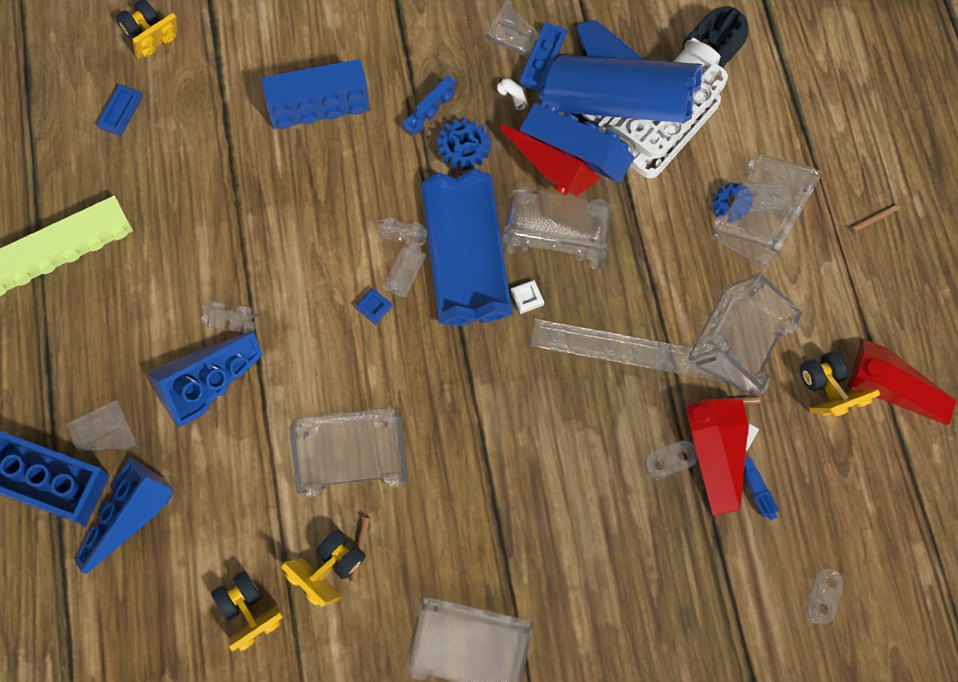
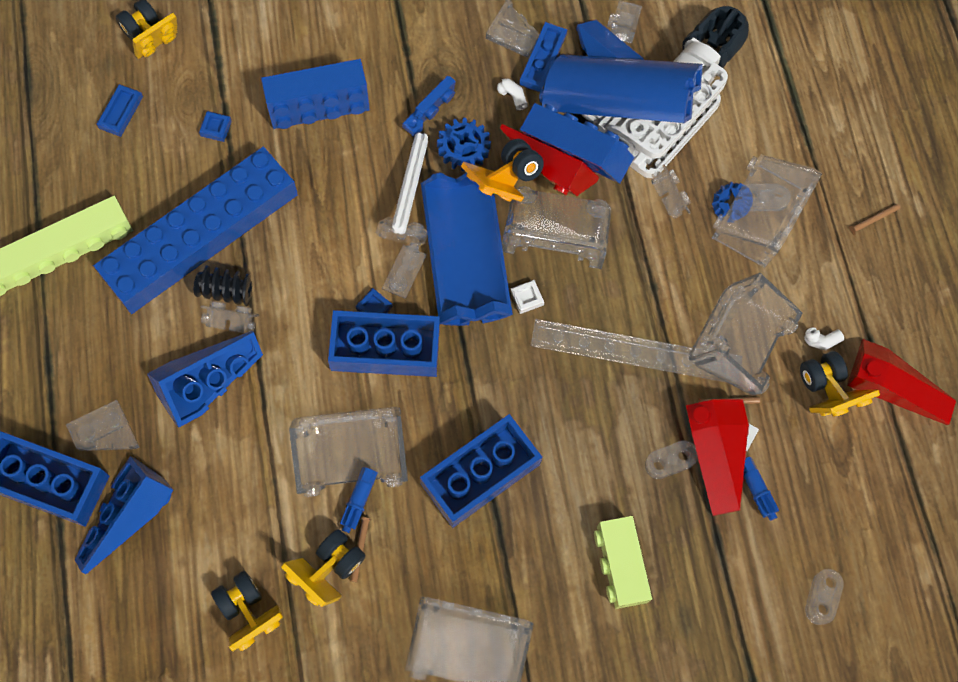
none -> blue brick [93,146,298,315]
none -> black piece [193,265,252,306]
none -> blue tile [199,111,232,142]
none -> blue brick [328,310,440,377]
none -> blue piece [340,467,378,533]
none -> white axle [392,132,428,234]
none -> blue brick [420,414,543,528]
none -> plate [461,139,544,202]
none -> yellowish green brick [594,516,652,609]
none -> clear brick [607,0,642,43]
none -> clear hinge [651,164,691,218]
none -> white arm [804,328,844,350]

